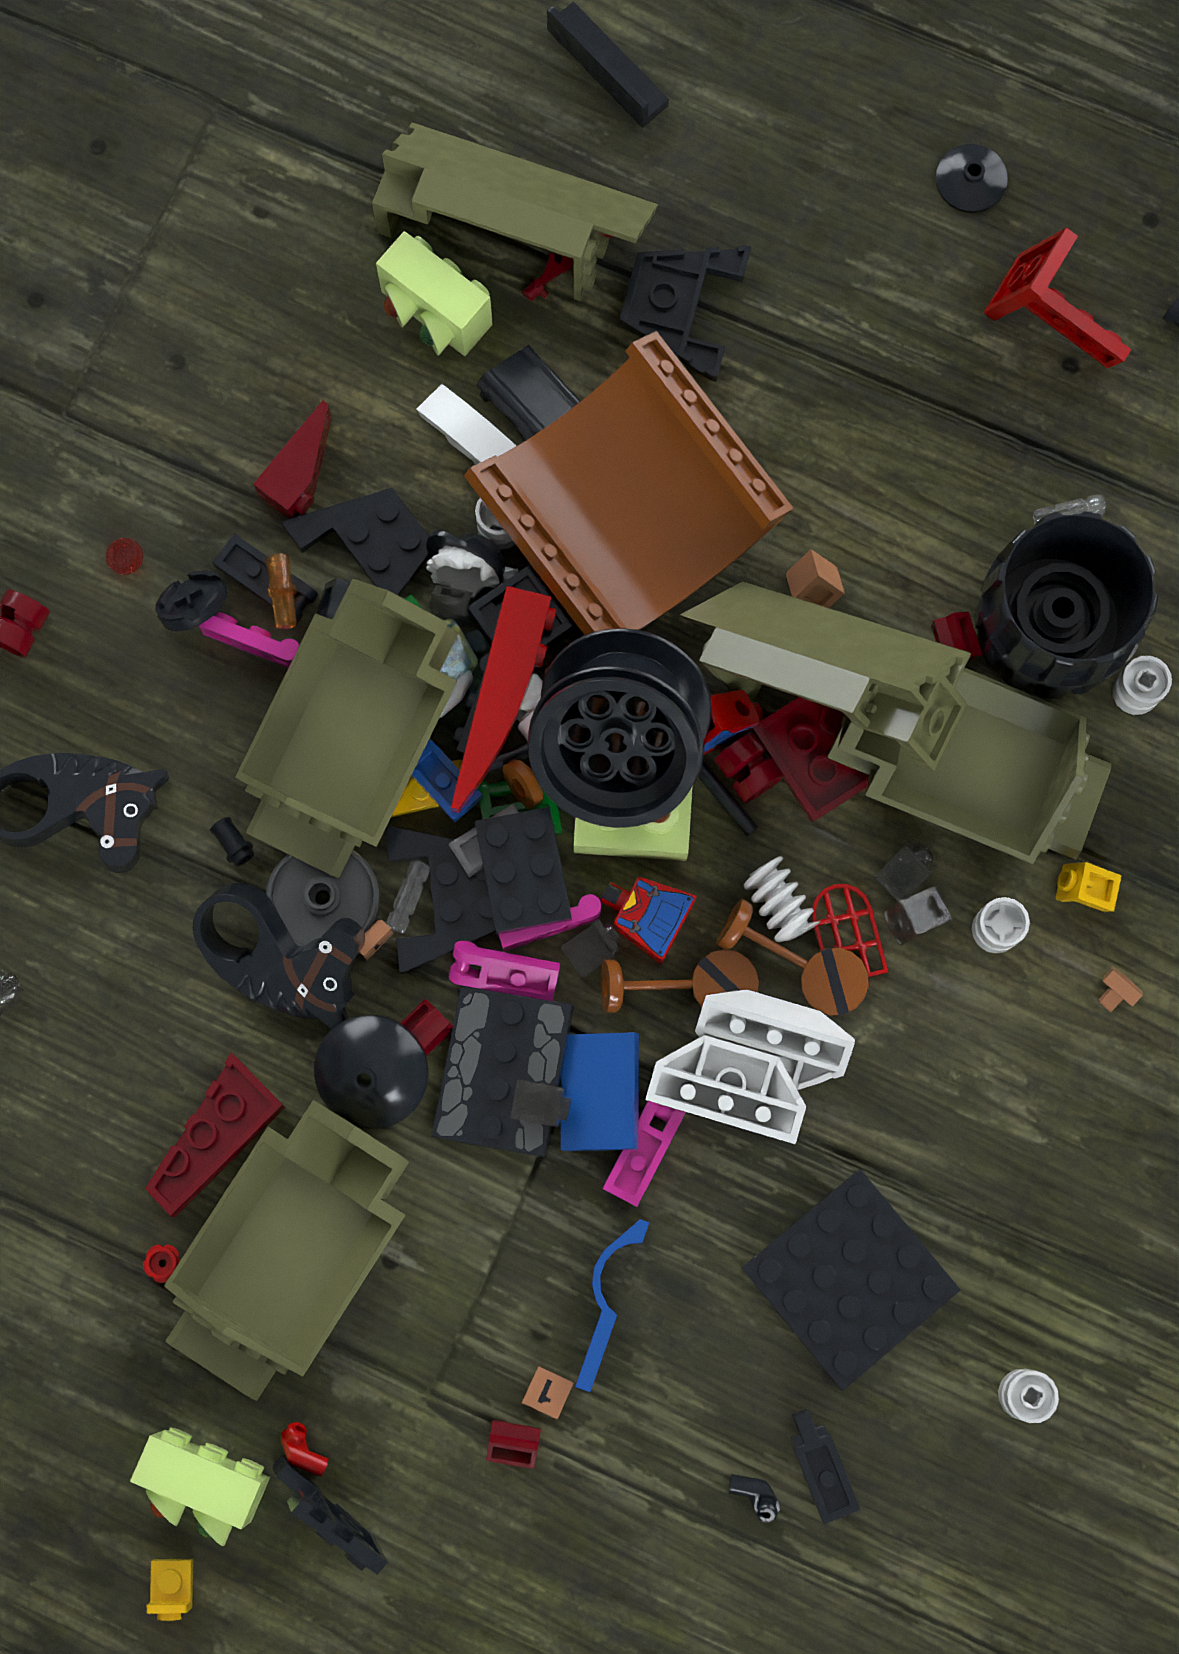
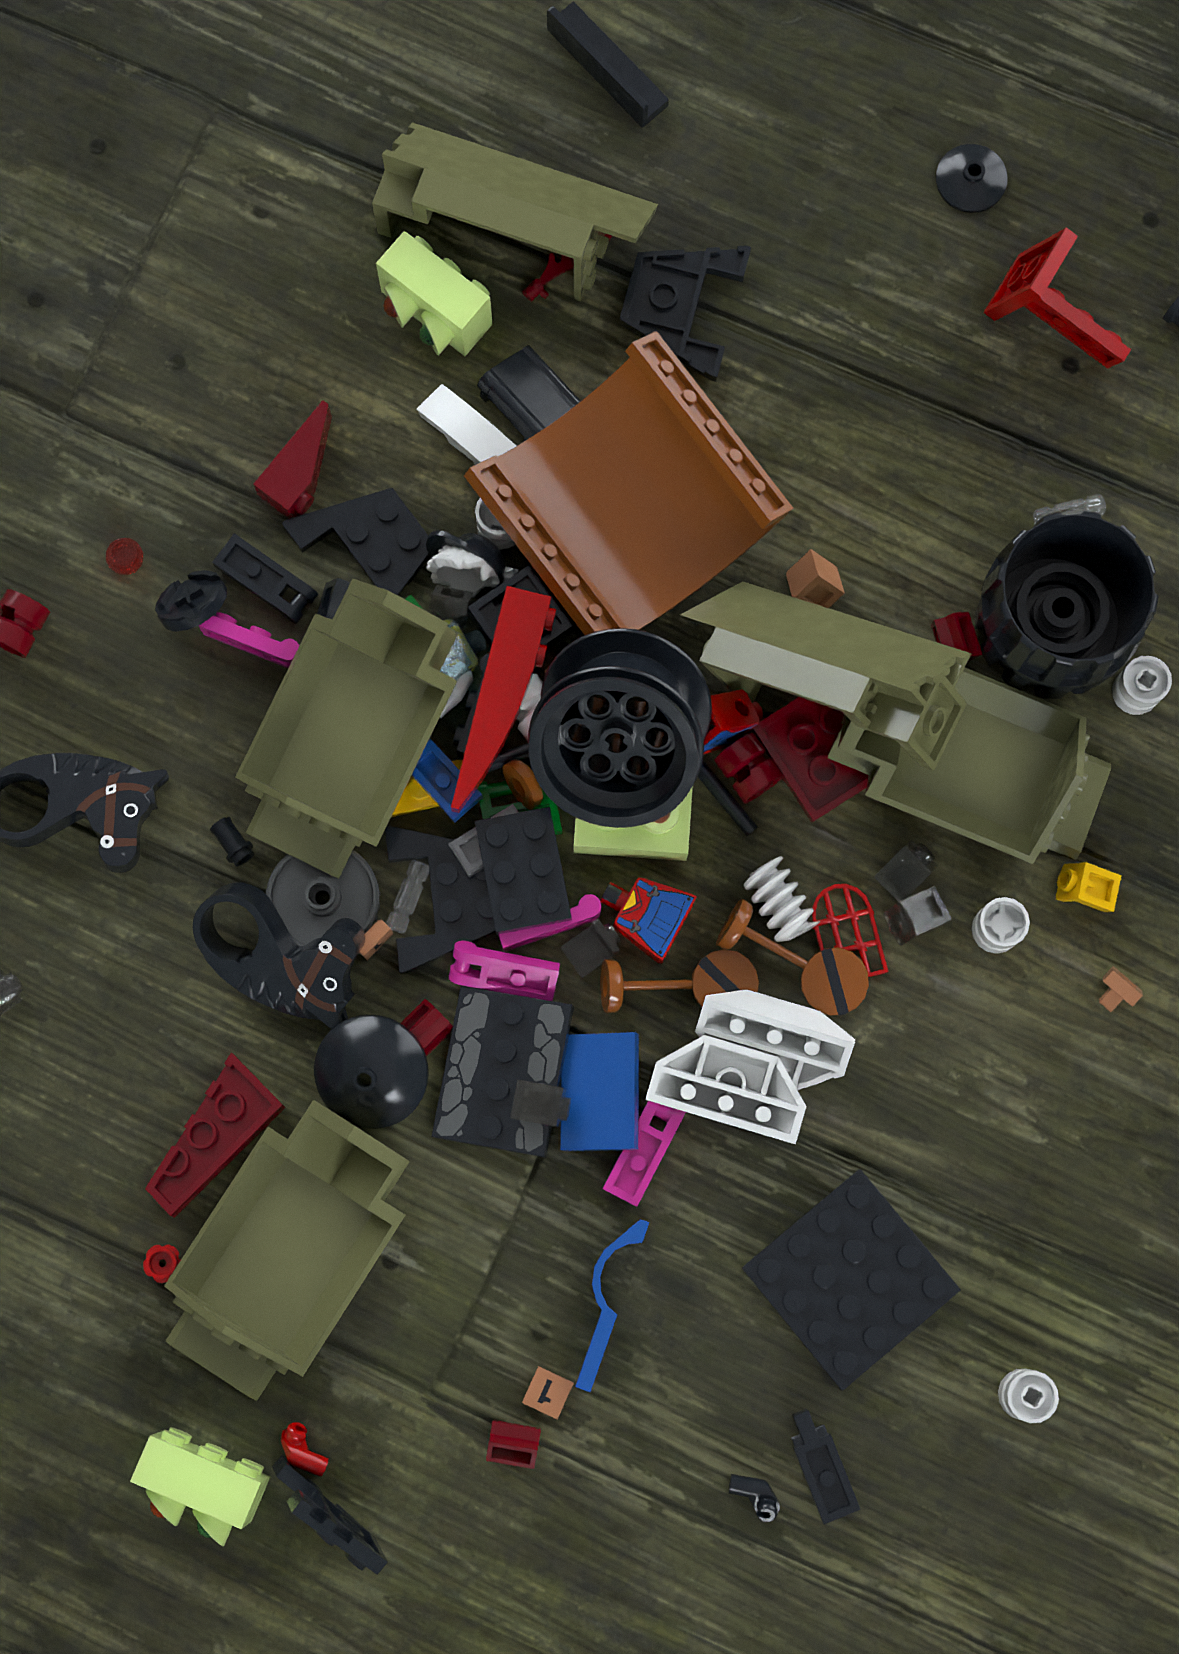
yellow bracket [147,1559,193,1621] -> none
clear orange axle [265,554,297,629] -> none

